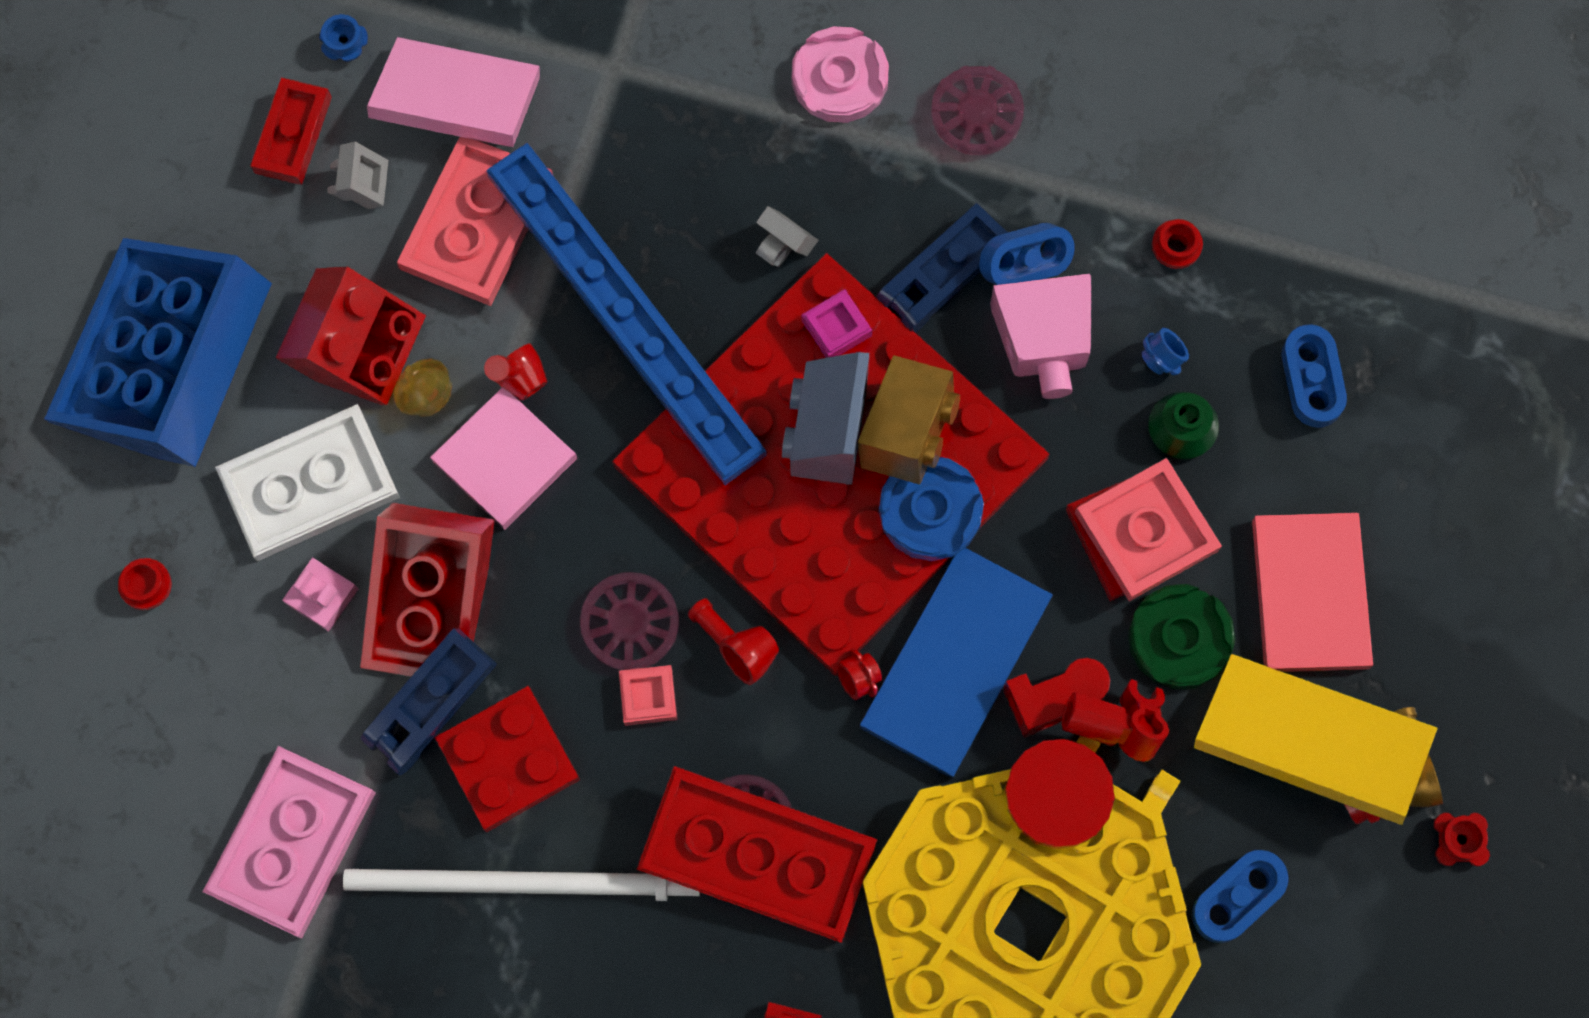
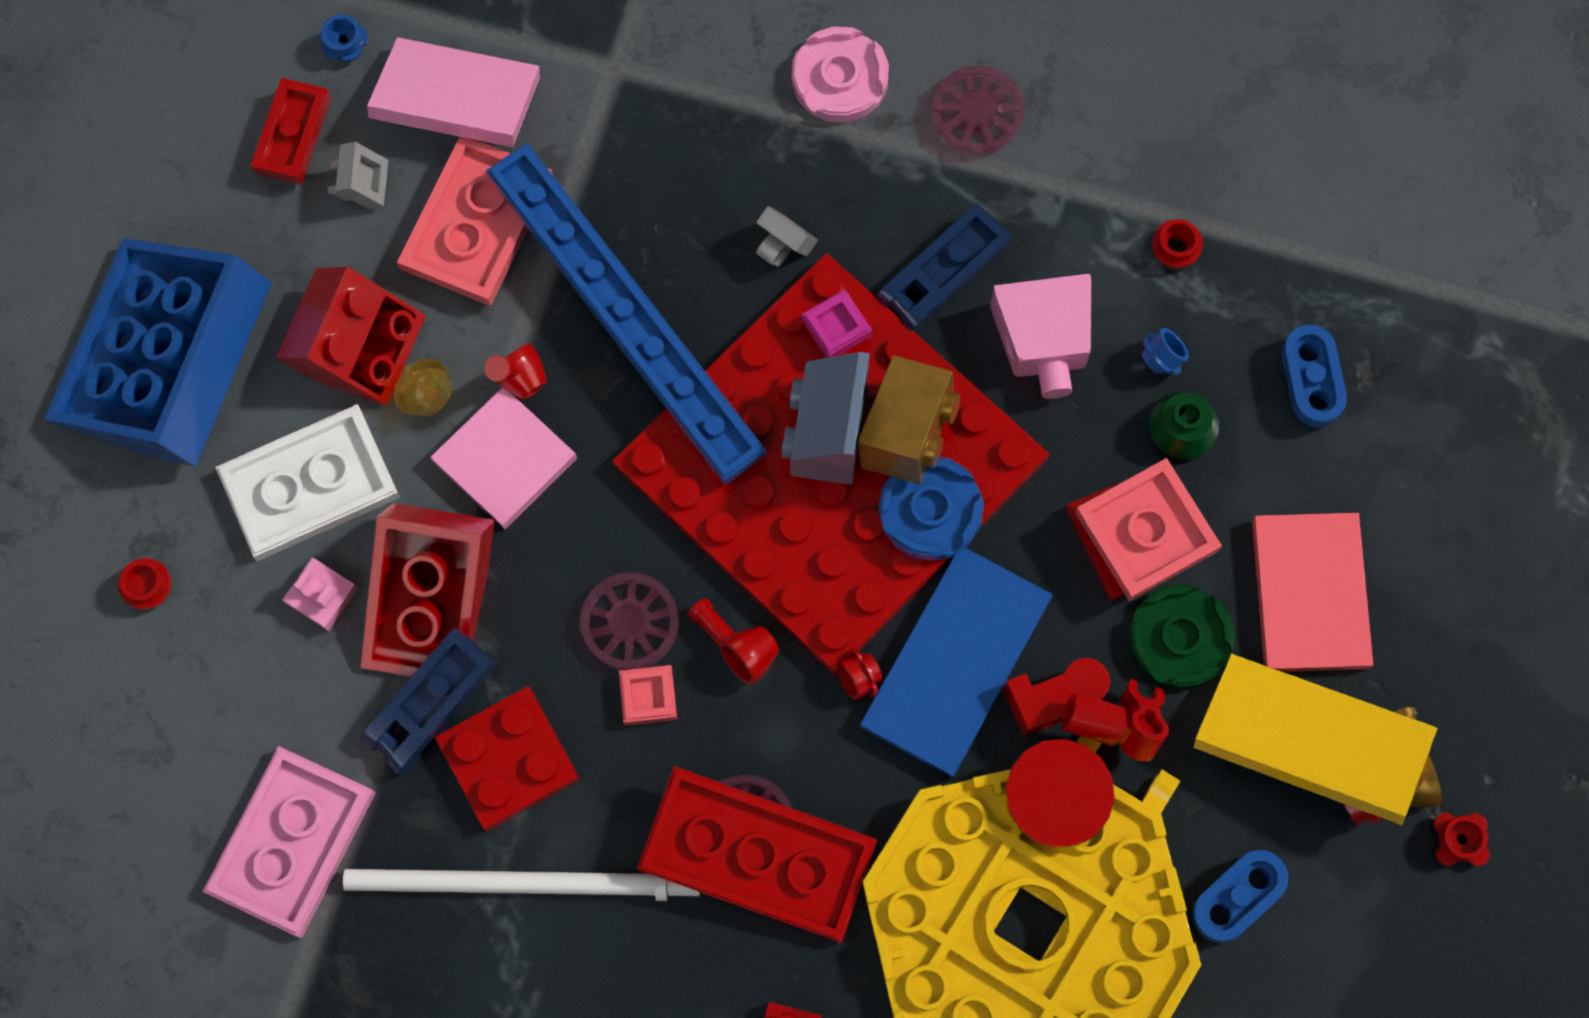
blue plate [979,223,1075,285] -> none

